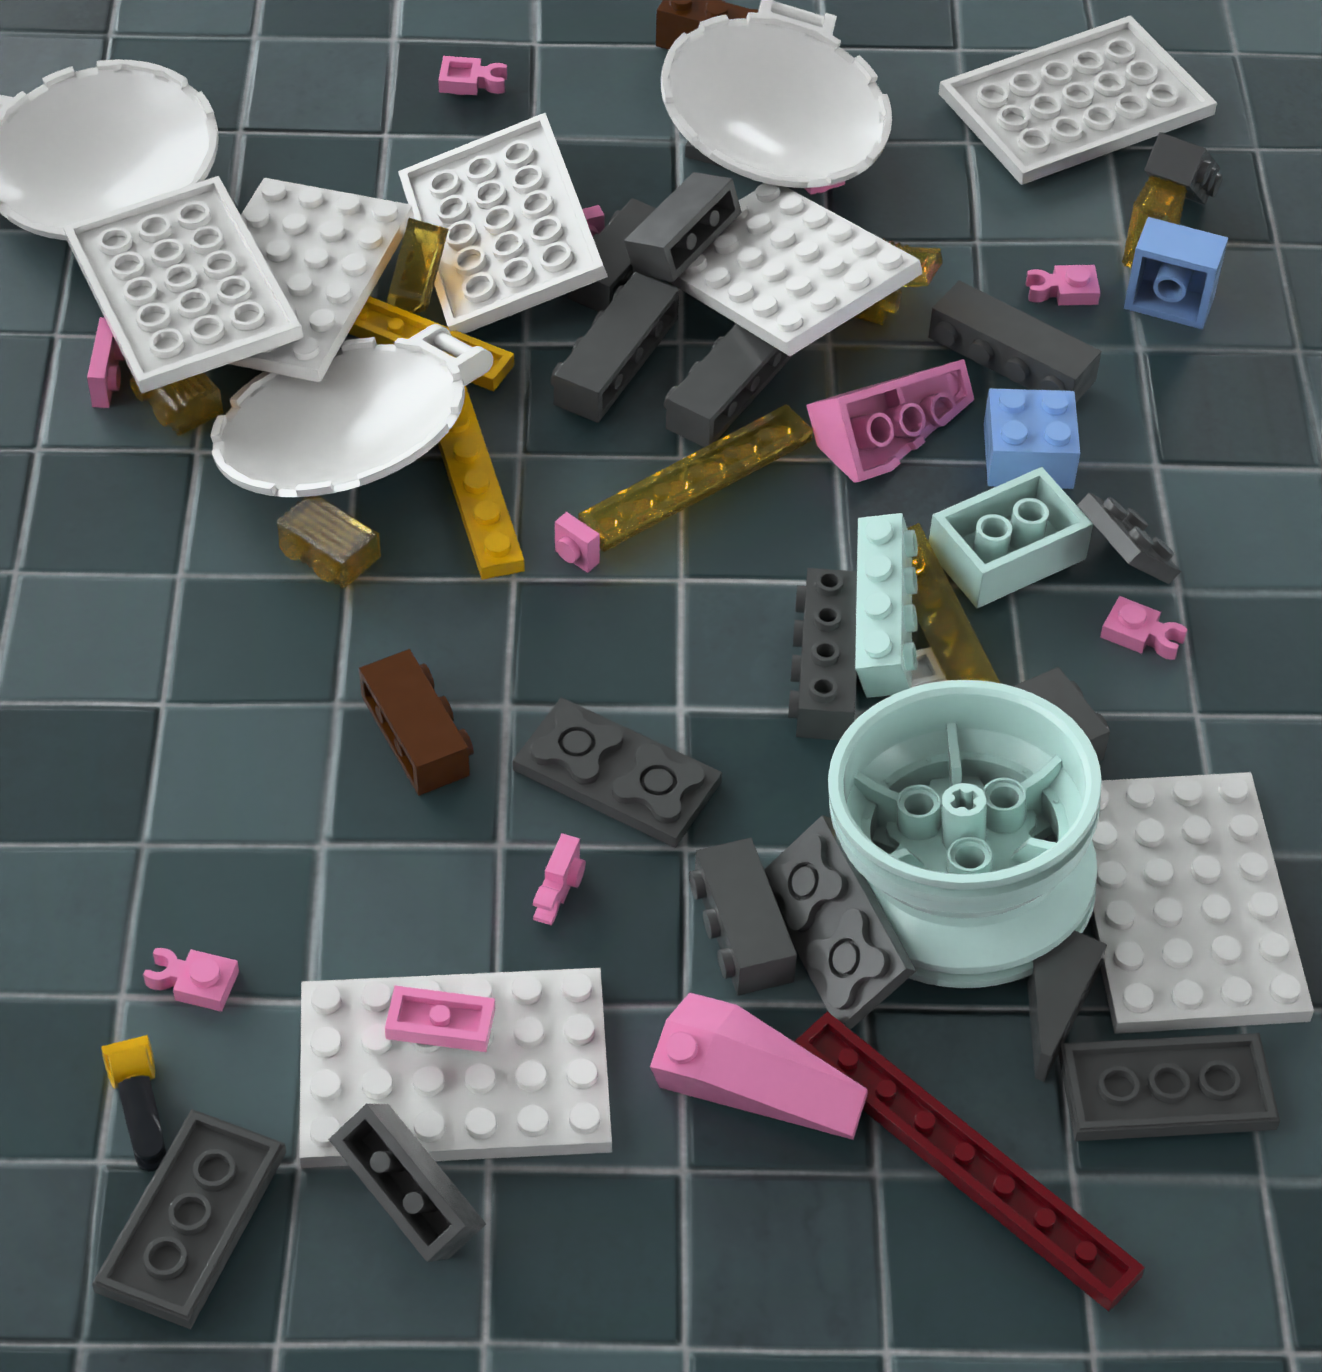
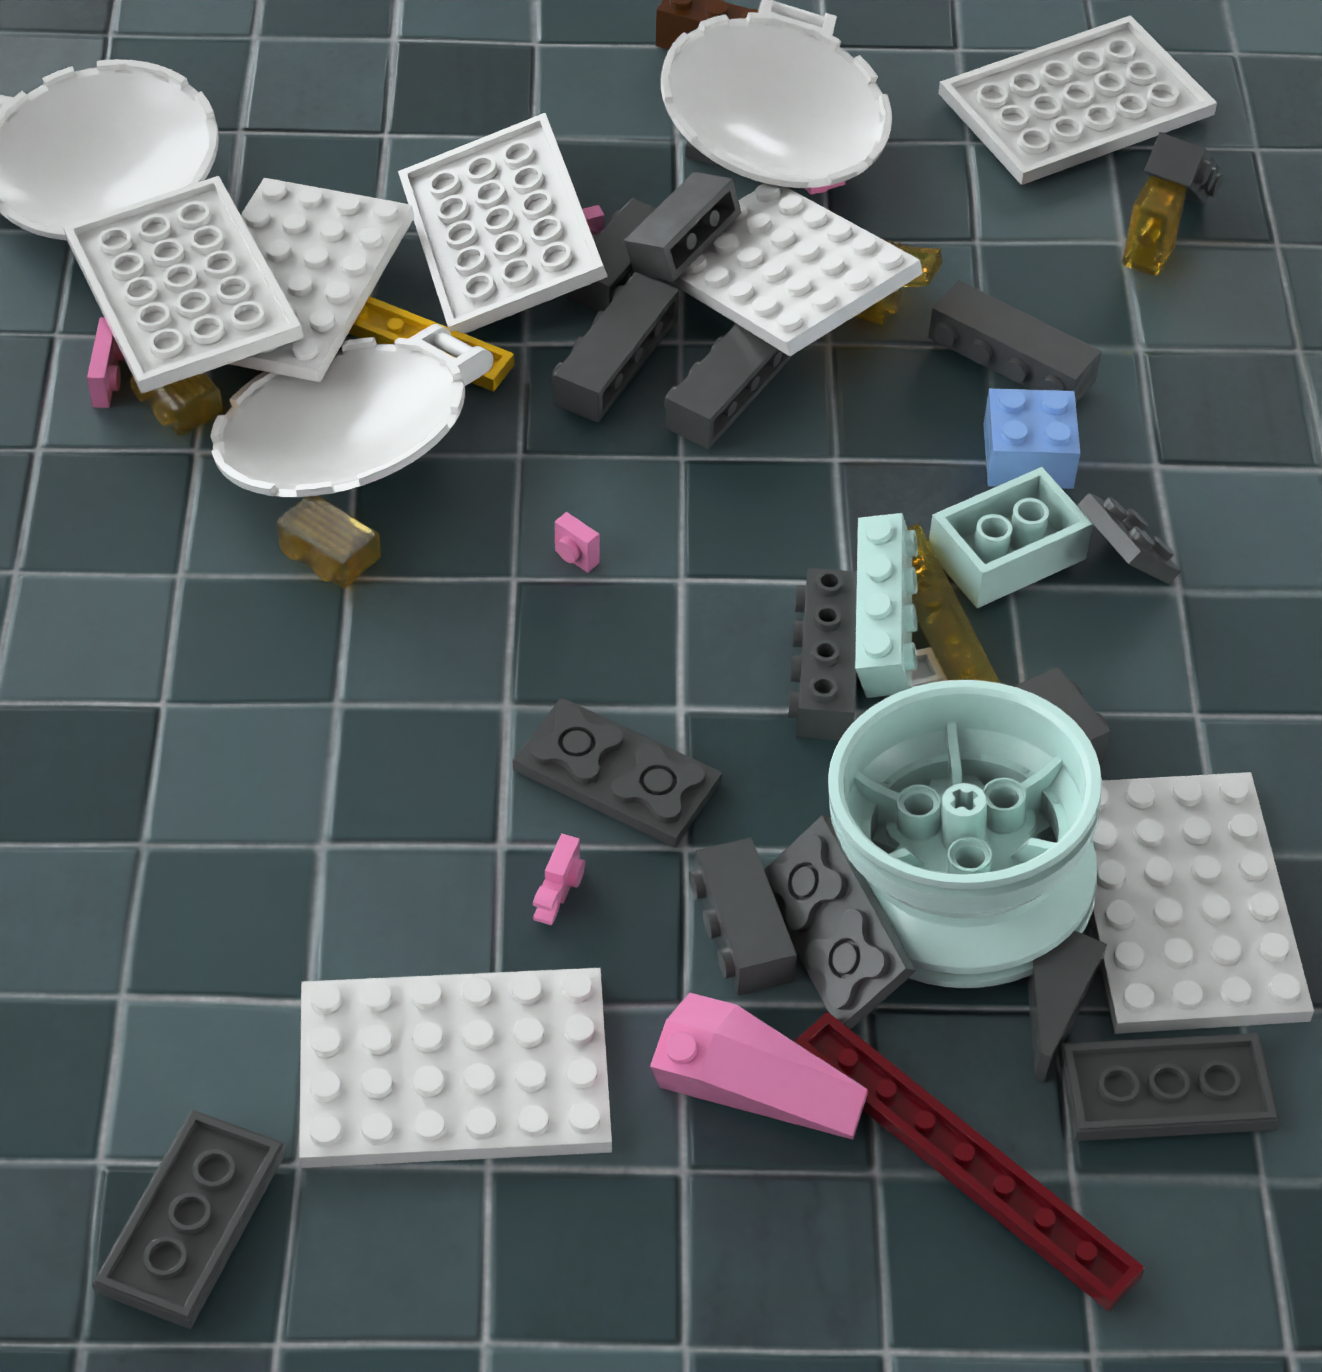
black piece [101,1035,166,1172] -> none
bright pink plate [143,948,239,1012] -> none
dark grey brick [328,1103,486,1262] -> none
reddish brown brick [359,649,474,796] -> none
bright pink plate [385,986,495,1052] -> none
clear yellow brick [386,218,449,314] -> none
bright pink plate [438,56,507,95] -> none
yellow plate [438,386,525,580] -> none
clear yellow plate [578,404,813,552] -> none
bright pink wedge [806,359,975,483] -> none
bright pink plate [1026,265,1100,306] -> none
bright pink plate [1100,596,1188,660] -> none
light blue brick [1124,217,1228,330] -> none

